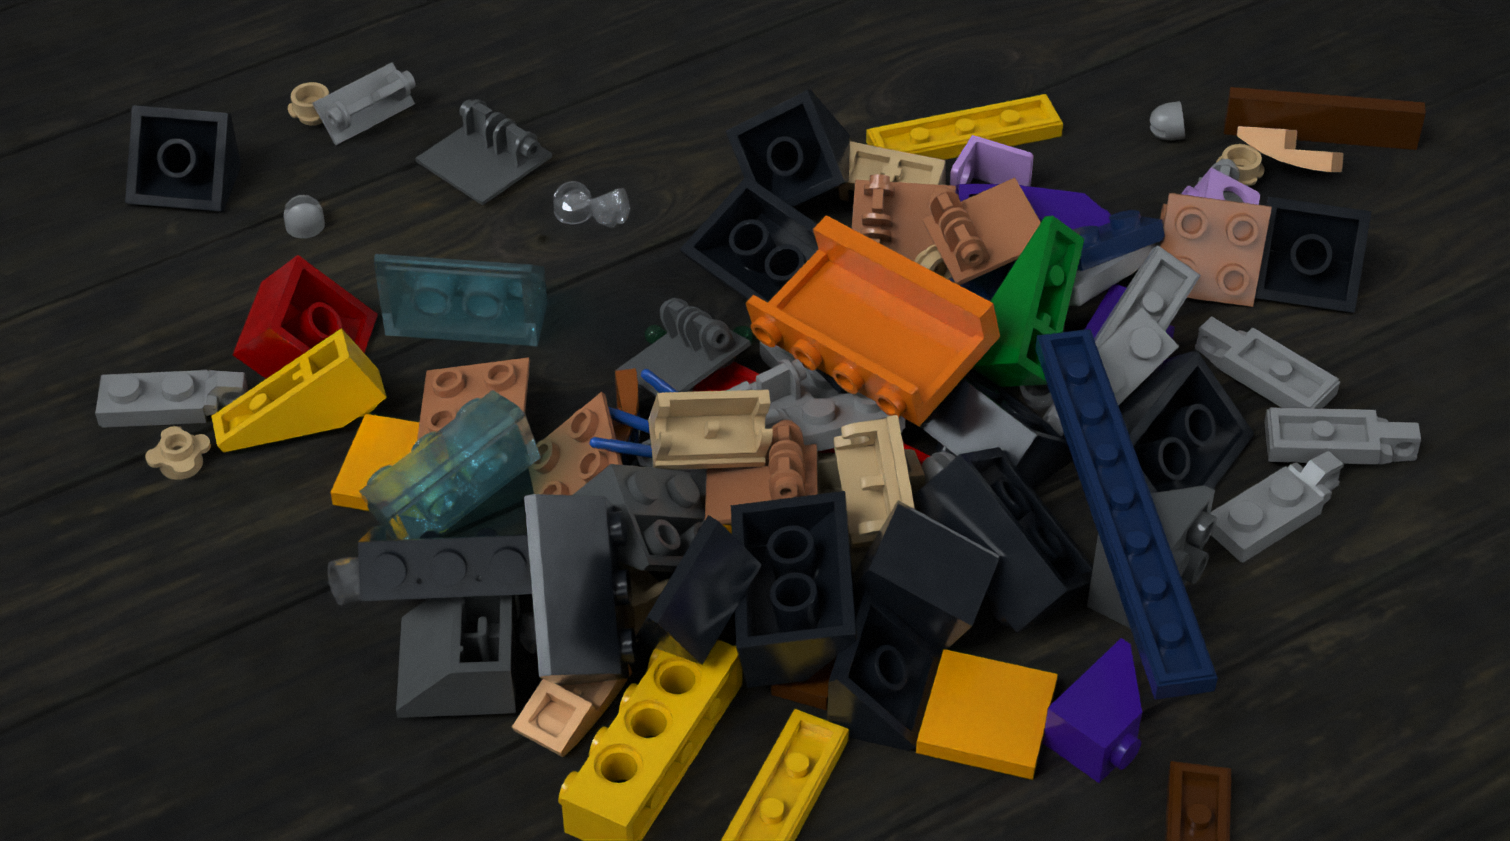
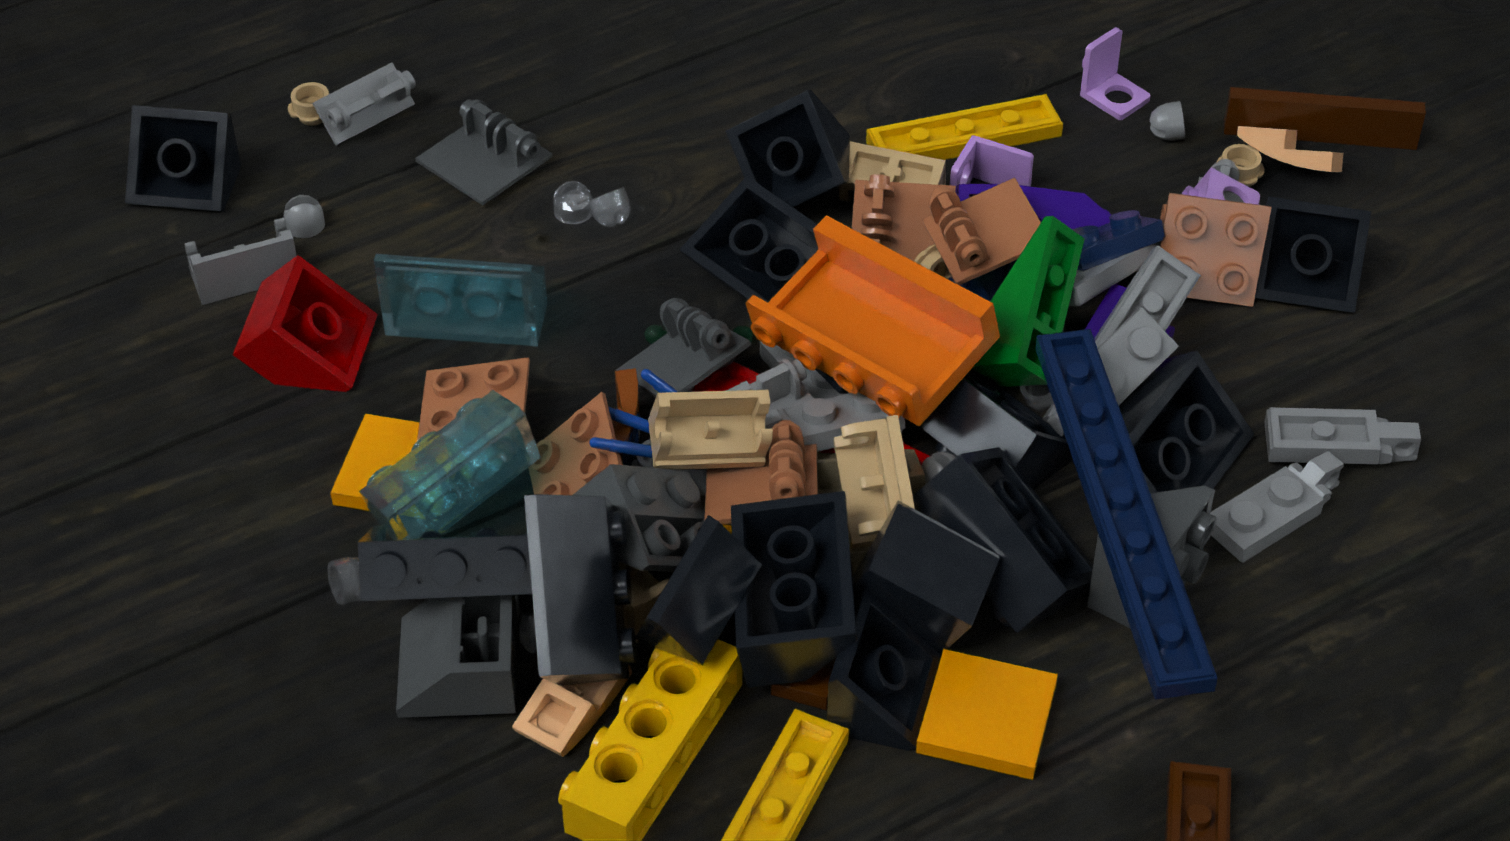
light grey hinge [95,370,249,428] -> none
tan plate [145,426,211,480] -> none
yellow slope [211,328,387,452] -> none
dark purple slope [1043,638,1142,783] -> none
light grey hinge [1195,316,1340,409] -> none
none -> light grey hinge [184,217,296,305]
none -> lavender bracket [1080,27,1150,120]

